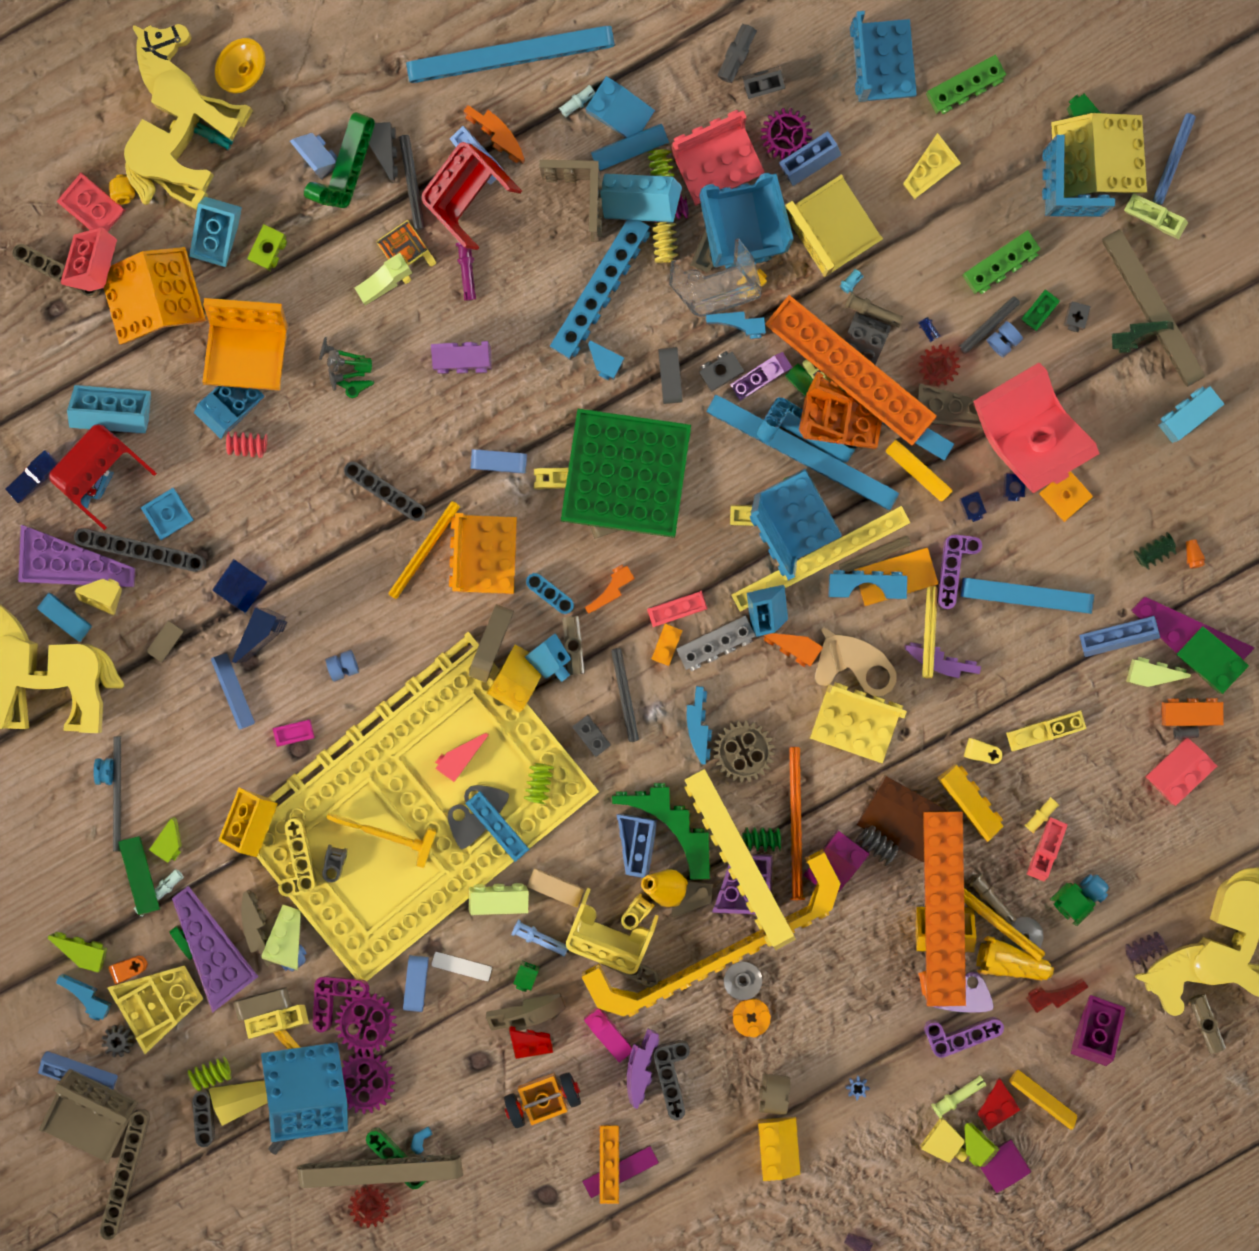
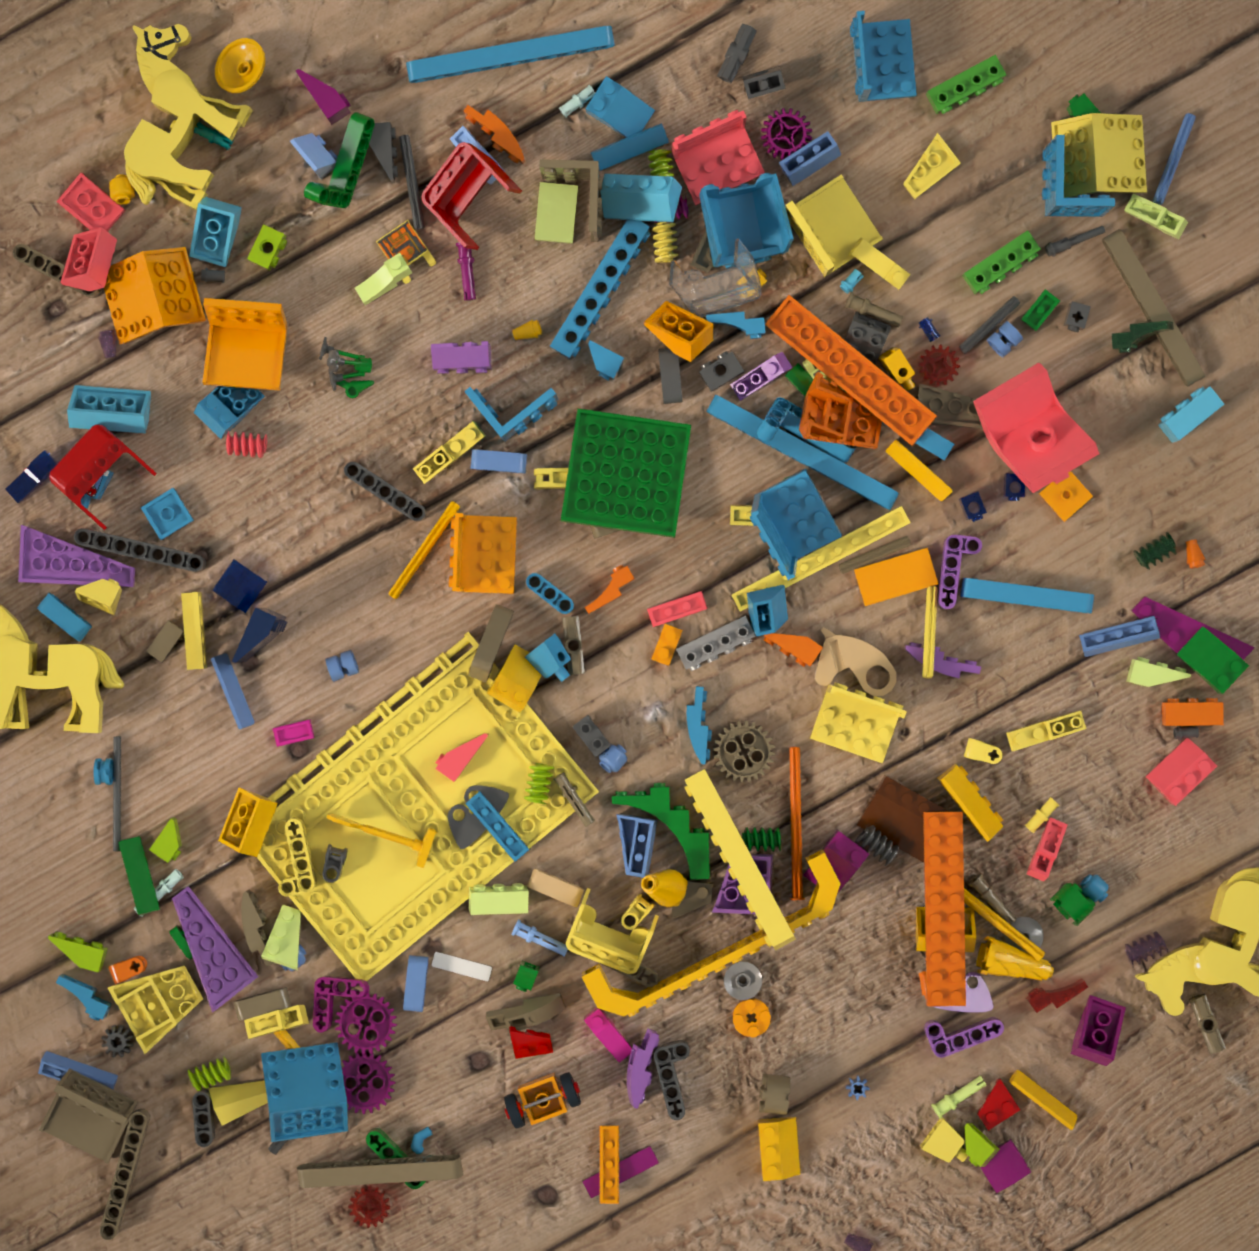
dark grey axle [611,648,639,742] -> none
dark azure arch [828,570,907,599] -> none
none -> clear purple cone [98,330,117,358]
none -> light yellow fence [181,592,207,670]
none -> dark grey pin [201,268,225,283]
none -> magenta slope [295,69,351,125]
none -> light yellow slope [413,421,486,484]
none -> dark azure bracket [464,387,559,442]
none -> yellow cone [512,319,542,340]
none -> yellowish green tile [535,182,578,244]
none -> dark tan pin [554,772,595,827]
none -> medium blue head [599,744,627,773]
none -> light orange slope [644,301,713,362]
none -> light yellow slope [849,238,911,290]
none -> yellow torso [878,347,916,391]
none -> dark grey pin [1045,226,1105,257]

